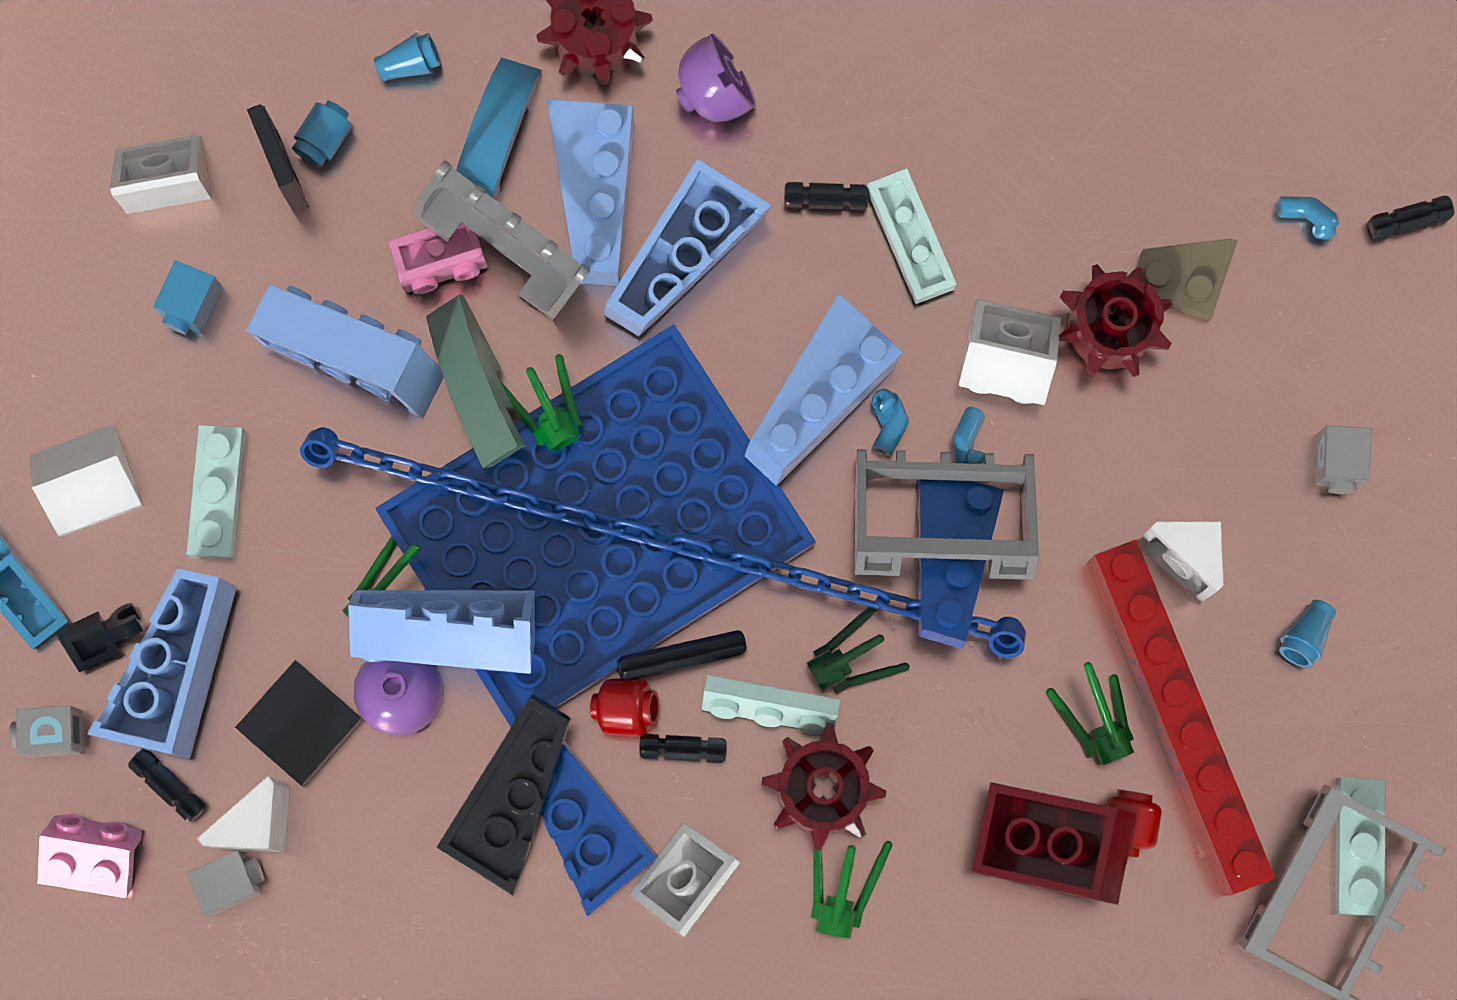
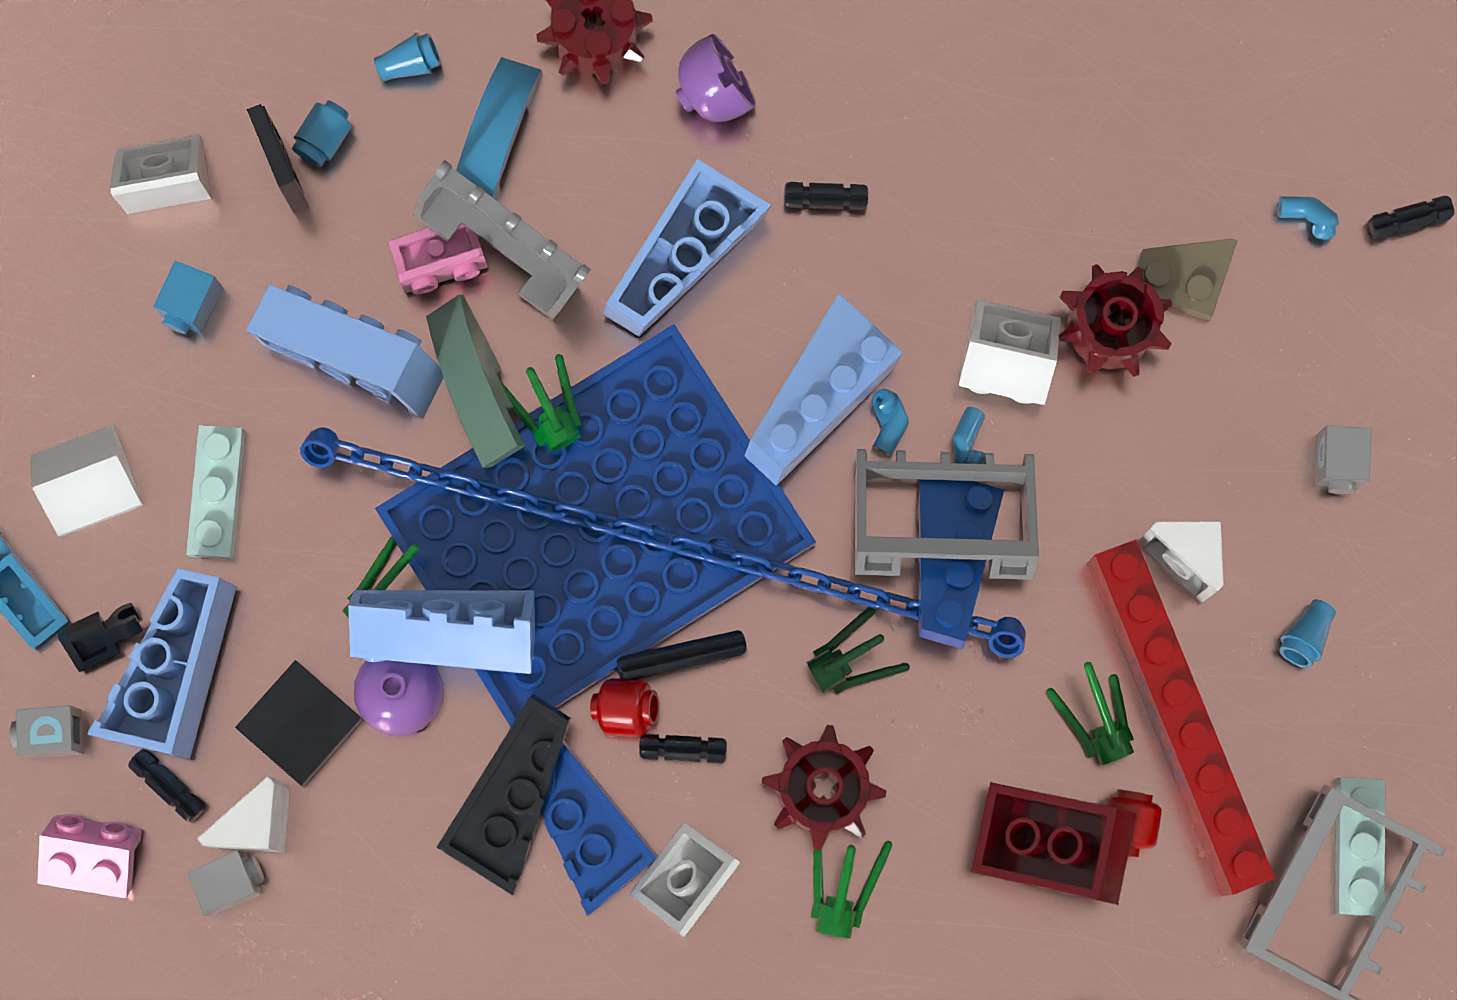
light blue wedge [546,99,635,286] -> none
light aqua plate [702,675,840,735] -> none
light aqua plate [867,168,957,304] -> none

